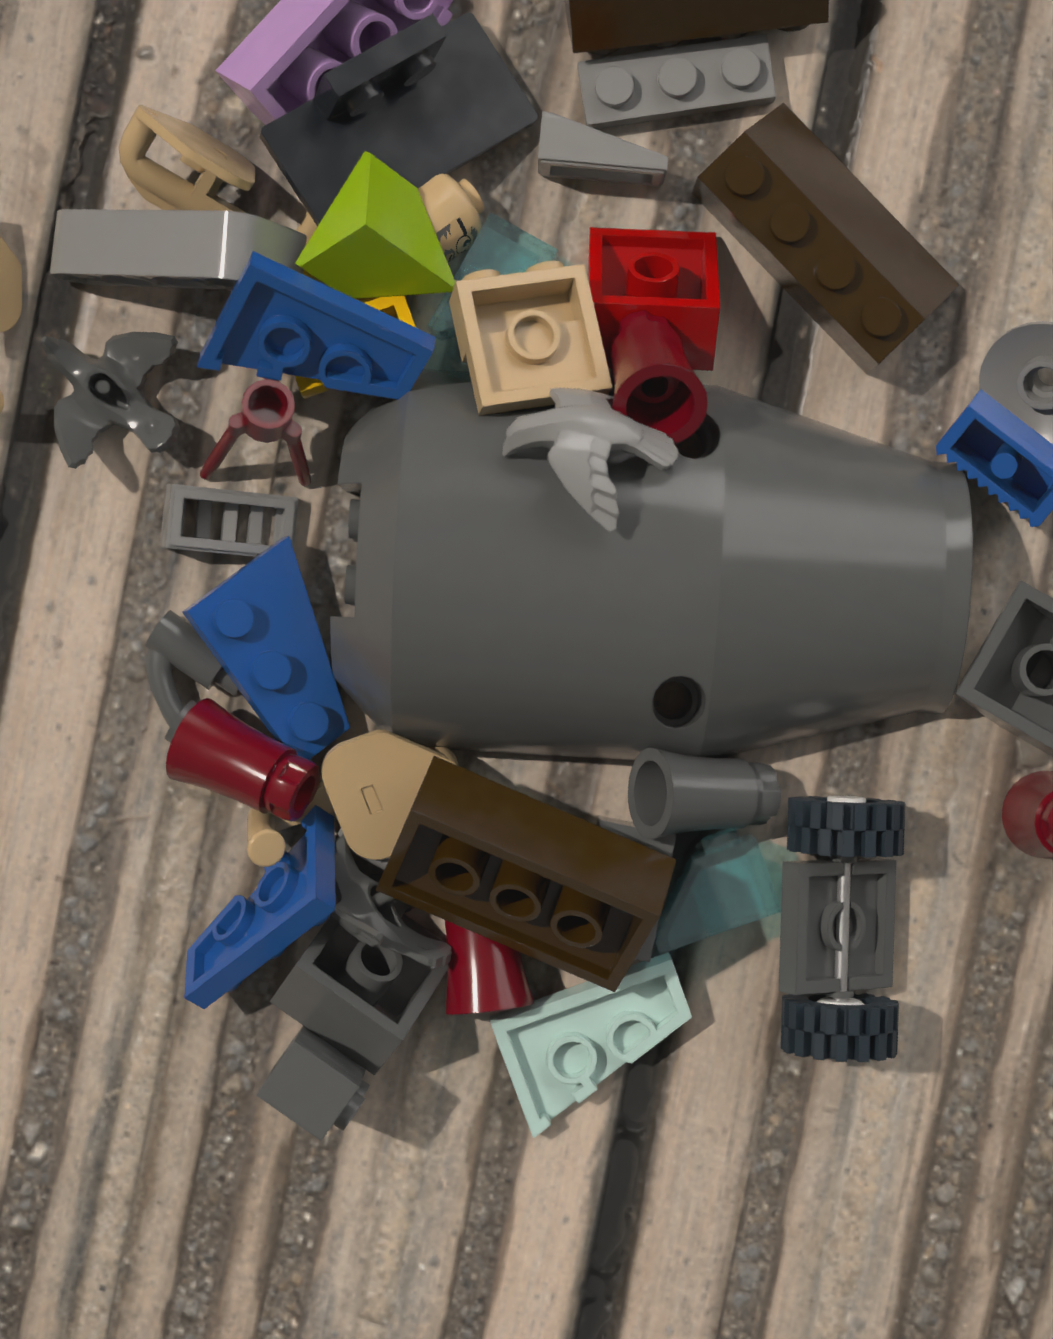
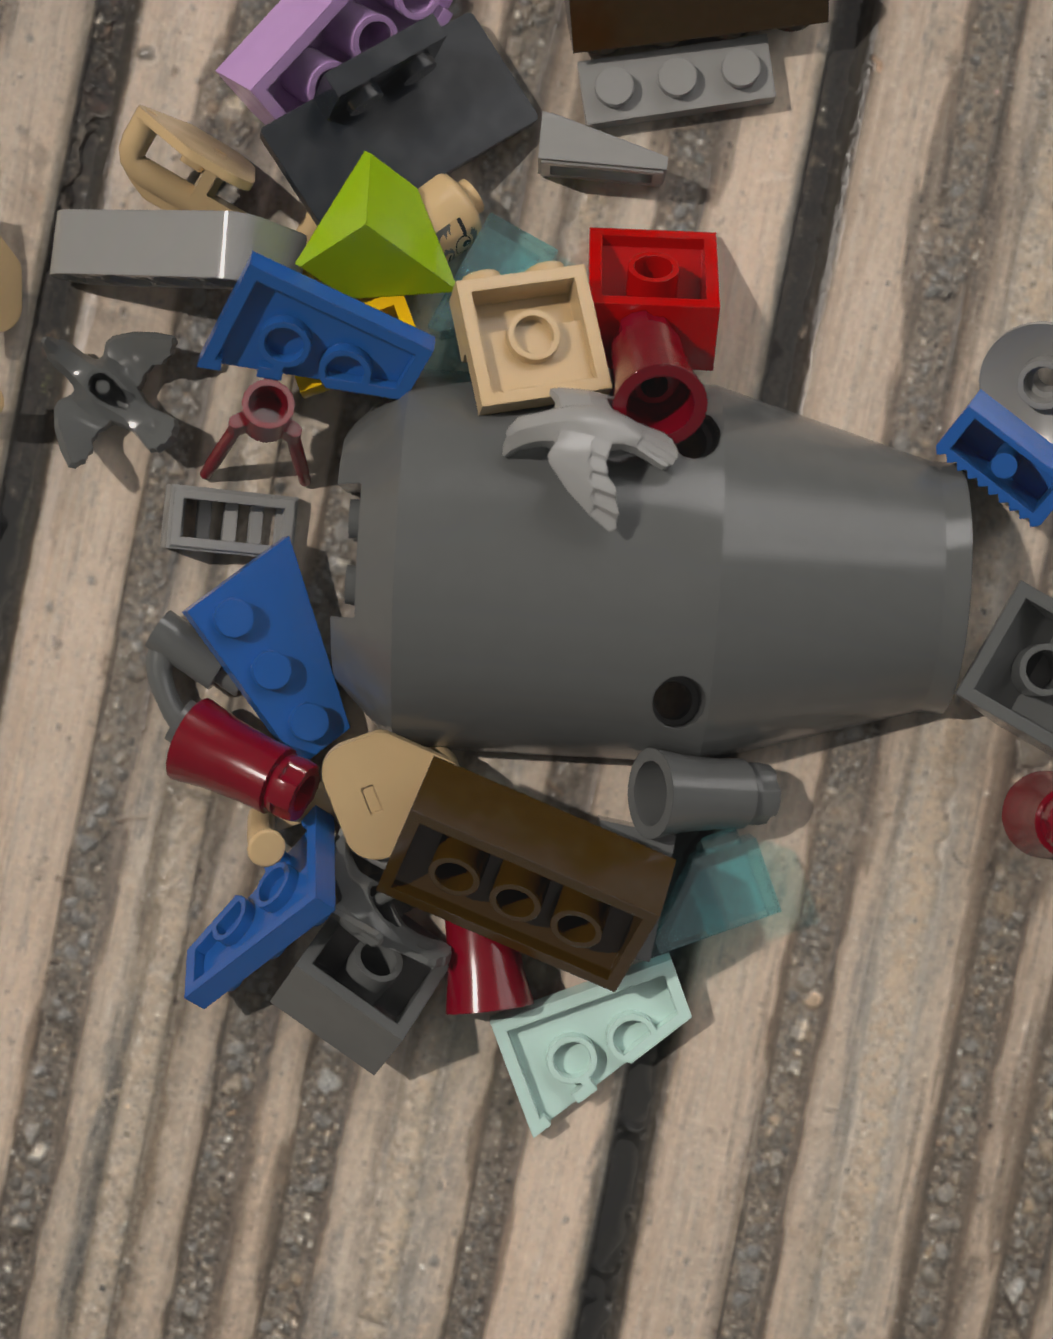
dark grey brick [256,1026,370,1141] -> none
dark brown slope [692,102,959,374] -> none
plate [779,796,905,1062] -> none

